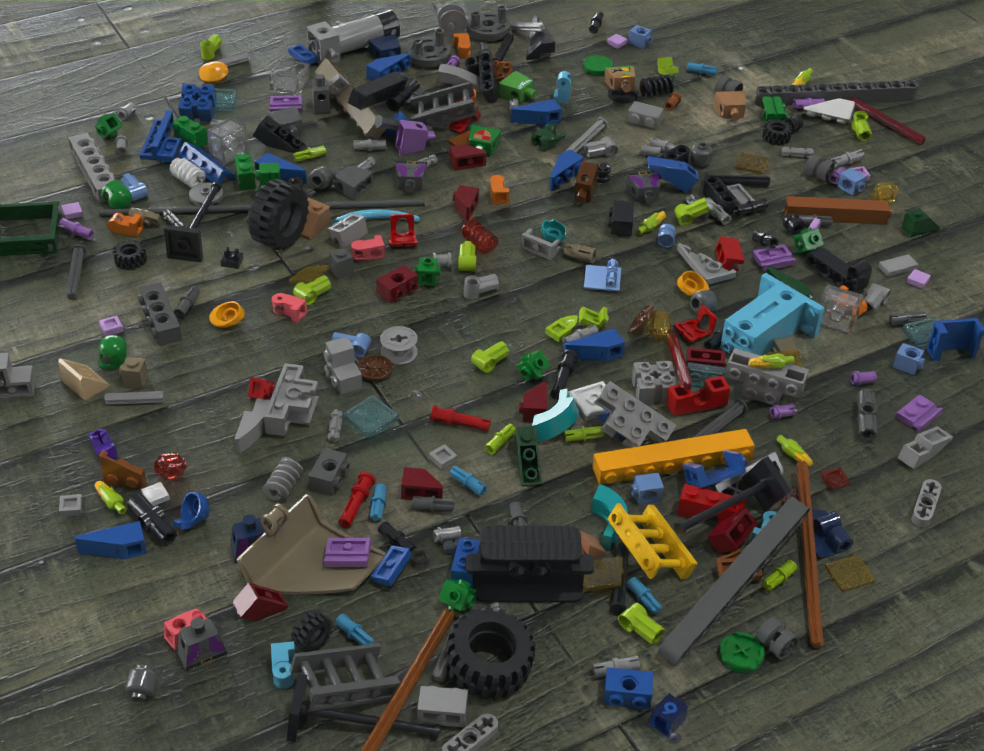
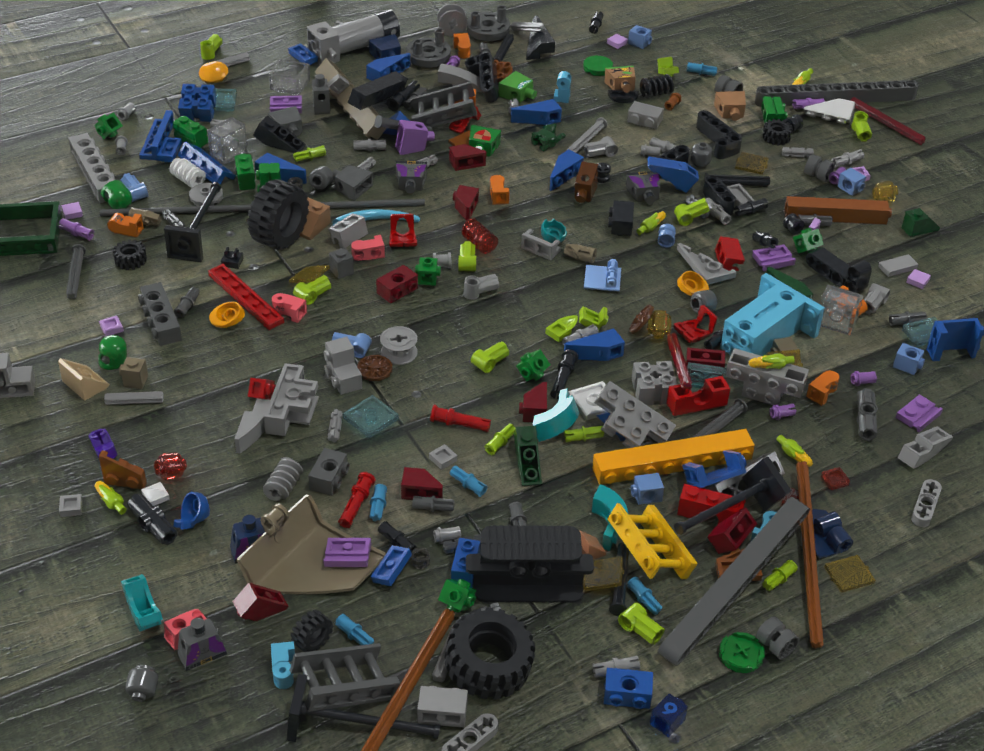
blue slope [74,521,147,559] -> none
none -> teal arch [121,574,163,631]
none -> red tile [208,264,284,330]
none -> black beam [696,110,742,159]
none -> orange leg [806,370,839,406]

